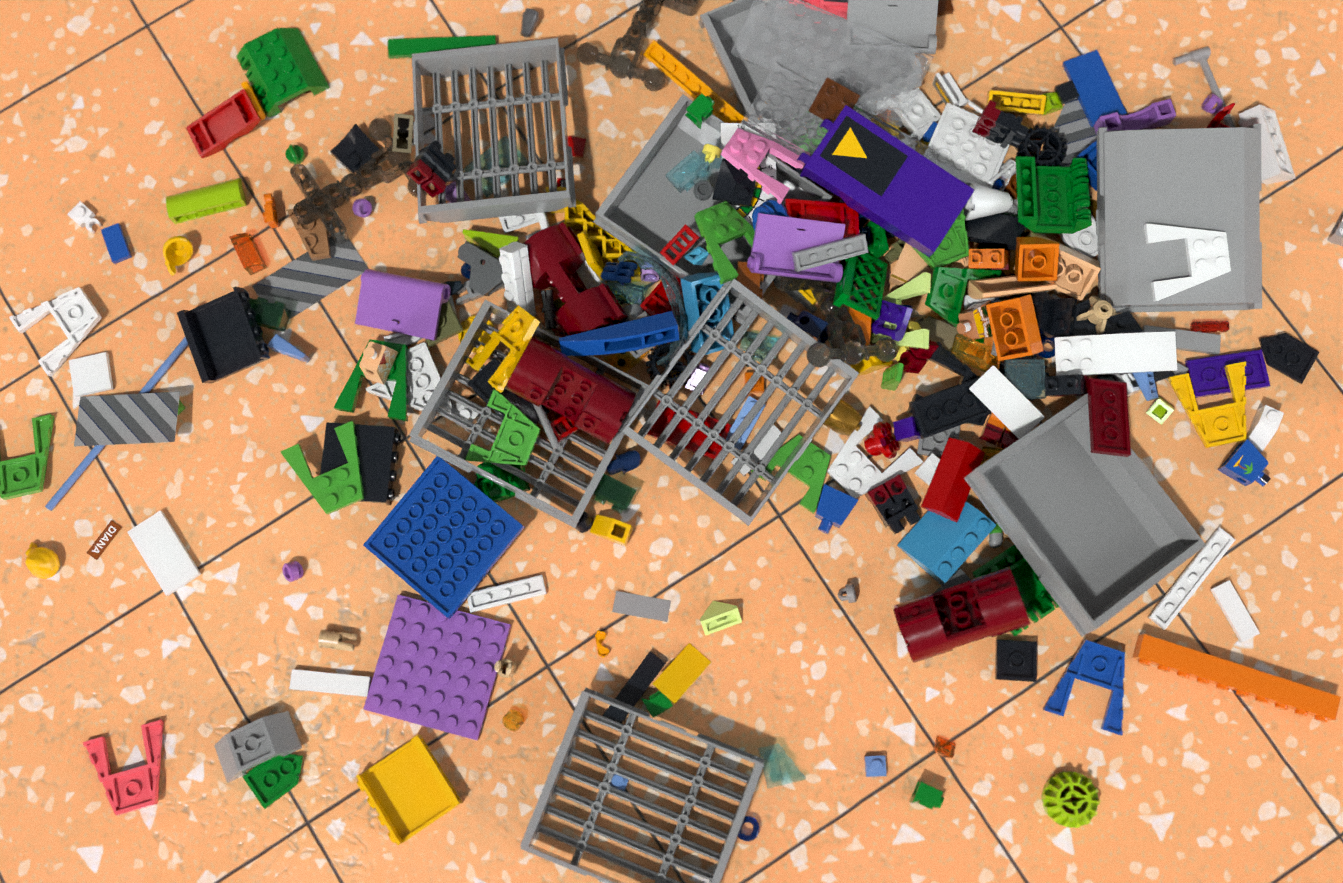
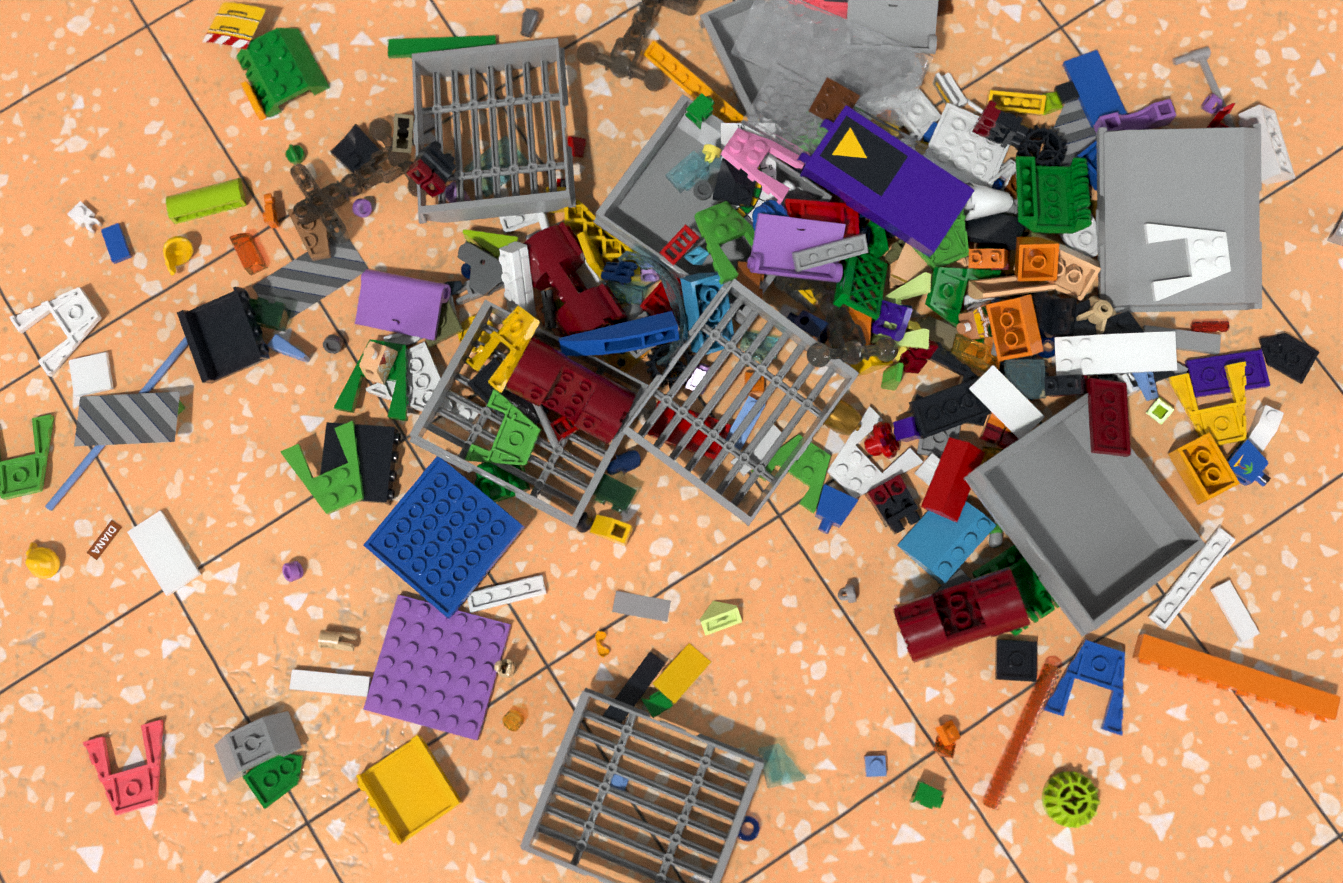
red slope [186,88,261,158] -> none
none -> yellow sticker [203,2,266,50]
none -> dark grey tile [323,335,344,354]
none -> orange plate [935,720,961,747]
none -> clear orange piece [982,663,1062,811]
none -> light orange slope [1168,432,1240,505]

